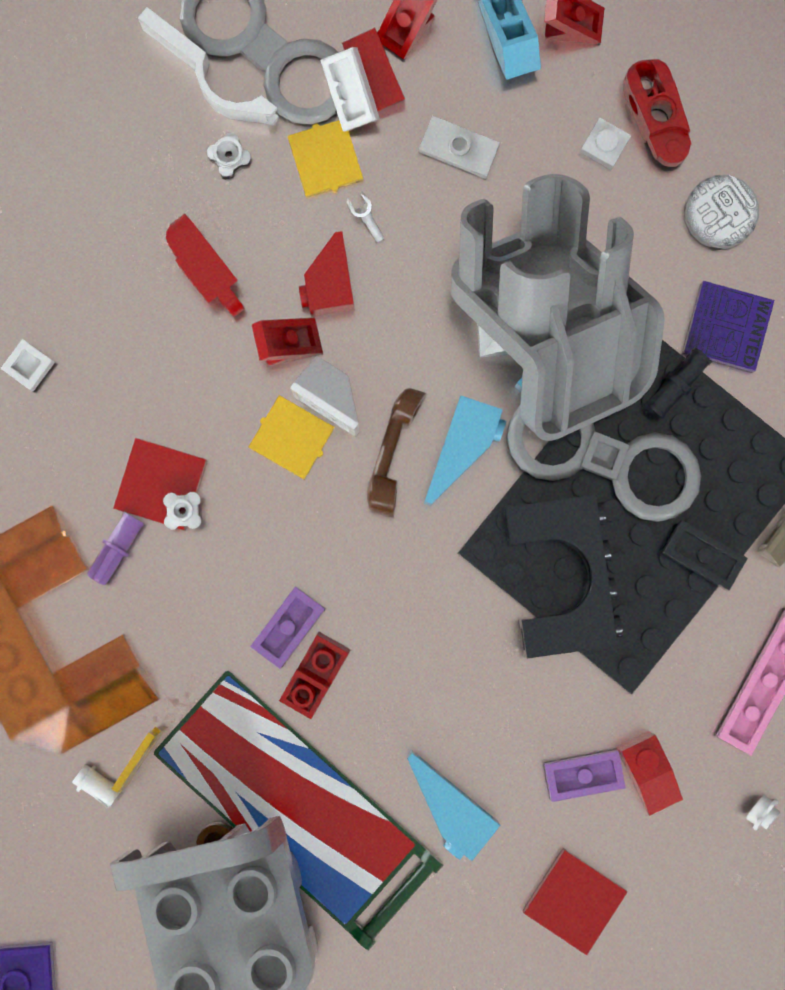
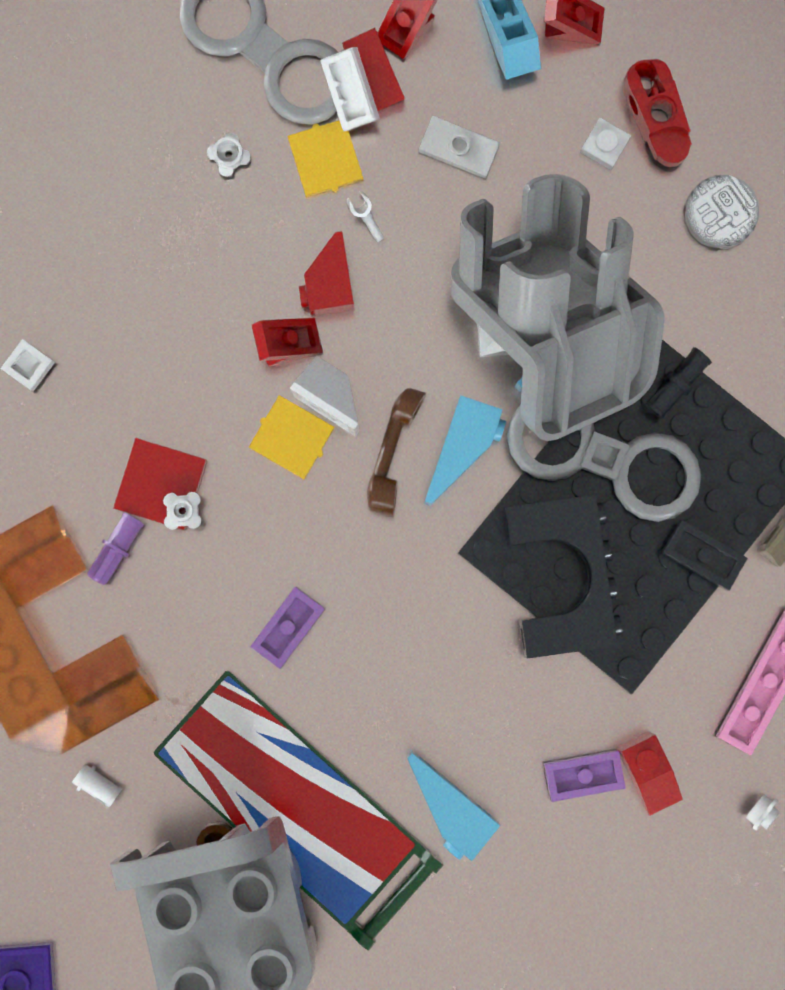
yellow piece [111,727,163,793] -> none
white piece [138,7,279,125] -> none
red piece [166,213,245,318] -> none
red slope [279,632,351,719] -> none
red tile [523,848,628,955] -> none
dark purple tile [682,281,775,372] -> none

